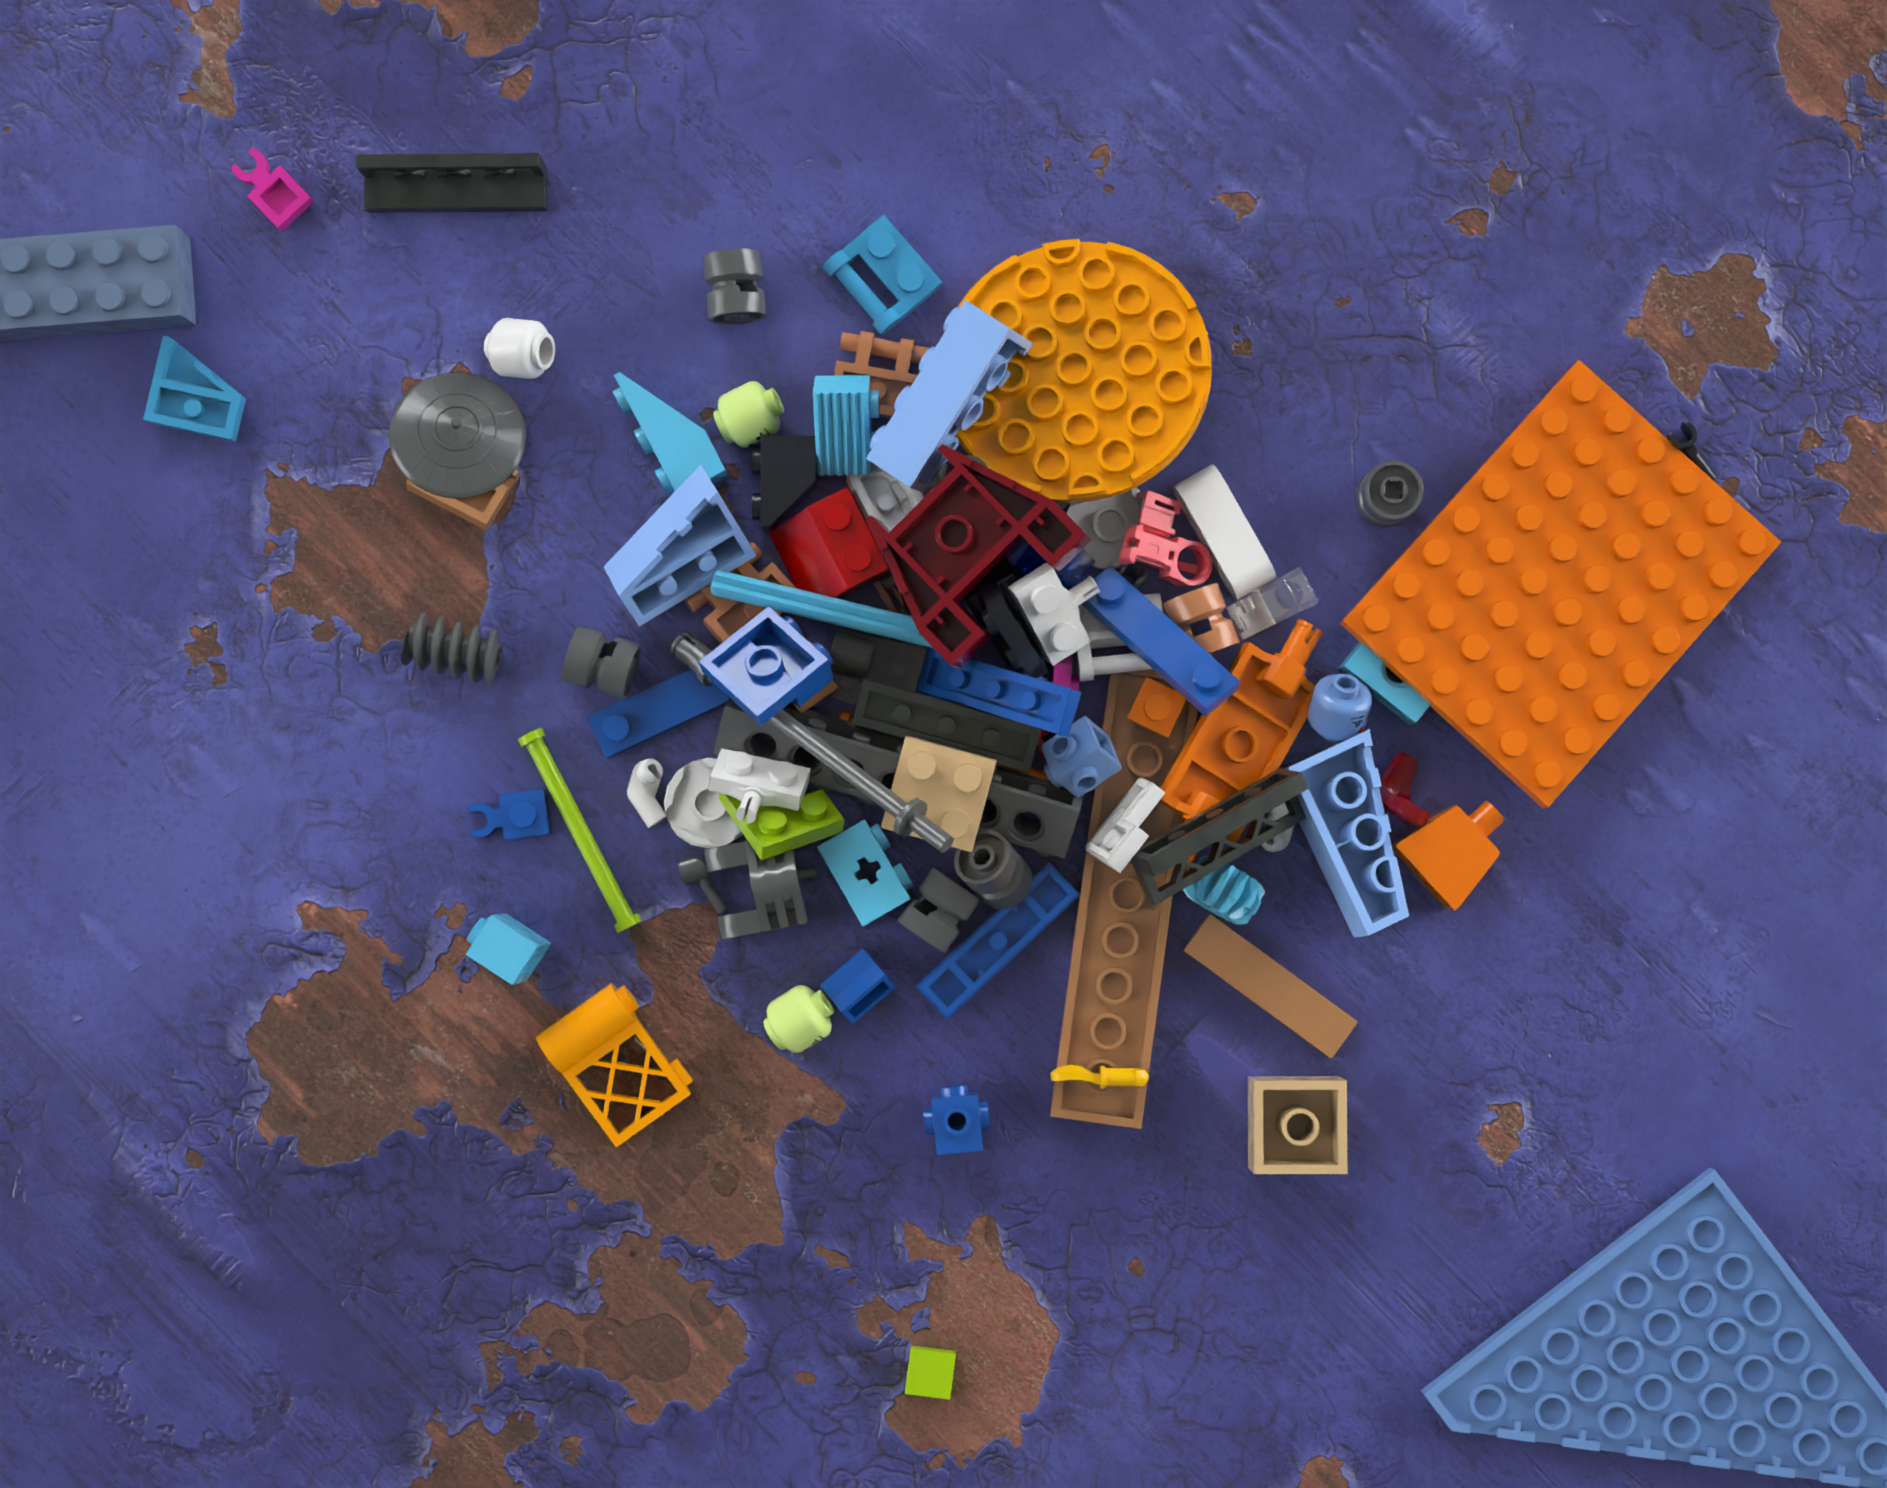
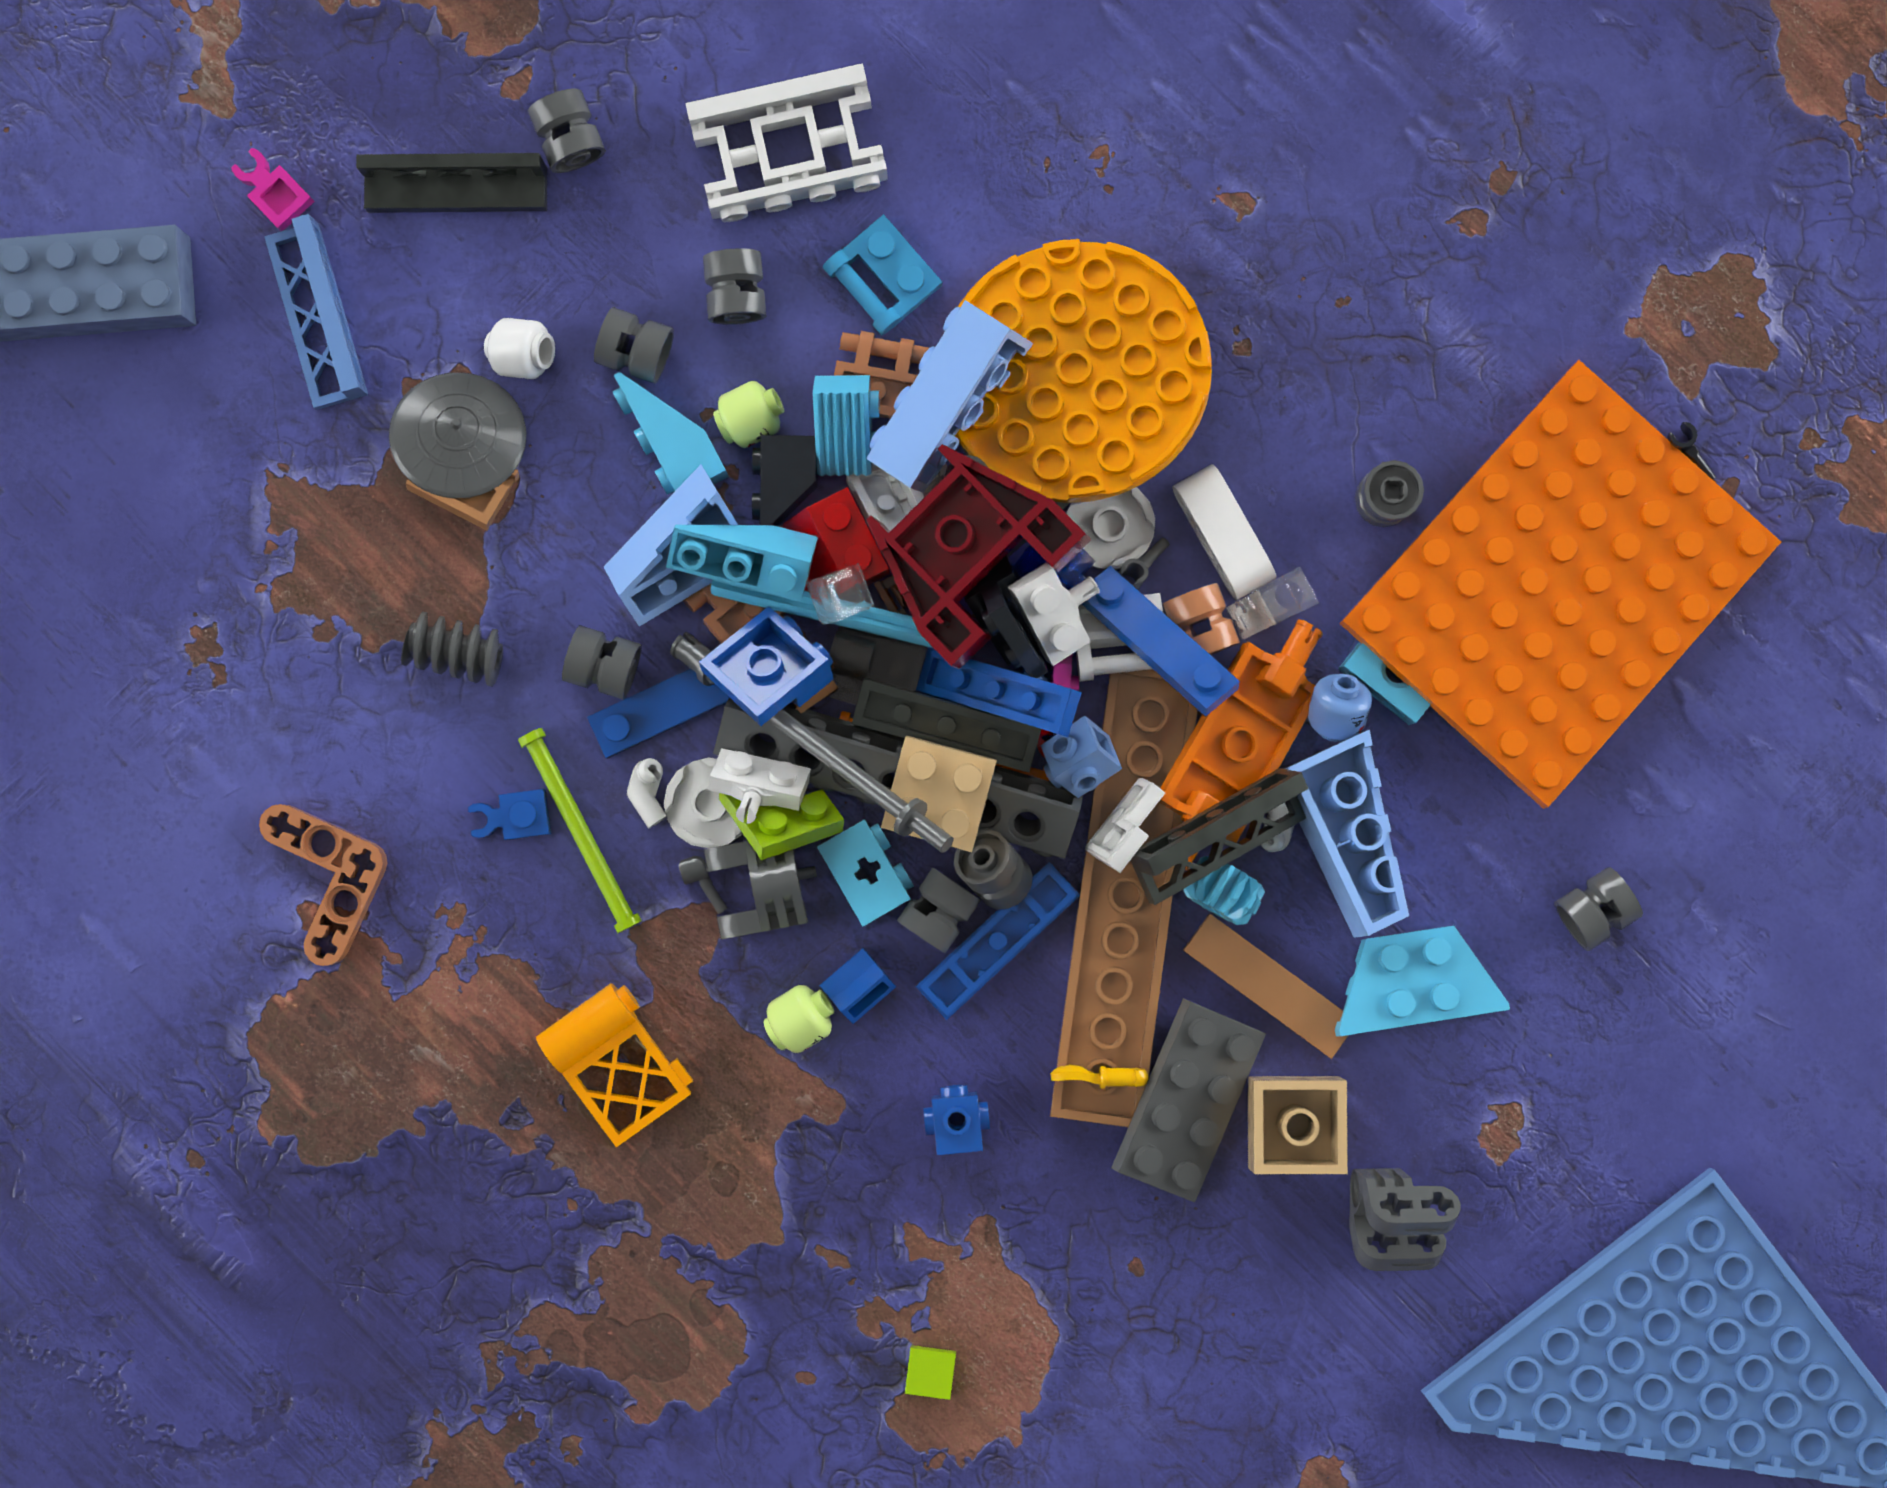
dark azure wing [143,335,246,442] -> none
medium azure brick [465,914,551,985] -> none
coral piece [1119,490,1213,587] -> none
orange plate [1126,677,1186,739] -> none
dark red hair [1379,752,1431,827] -> none
orange torso [1391,801,1505,911] -> none
none -> nougat beam [259,804,388,966]
none -> medium blue fence [264,214,368,410]
none -> dark grey wheel [528,88,606,173]
none -> dark grey wheel [594,307,674,384]
none -> medium azure slope [666,525,818,602]
none -> white fence [685,63,888,222]
none -> clear slope [807,563,875,625]
none -> dark grey plate [1111,998,1266,1203]
none -> medium azure wing [1335,926,1510,1037]
none -> dark grey piece [1349,1168,1461,1271]
none -> dark grey wheel [1554,867,1643,951]

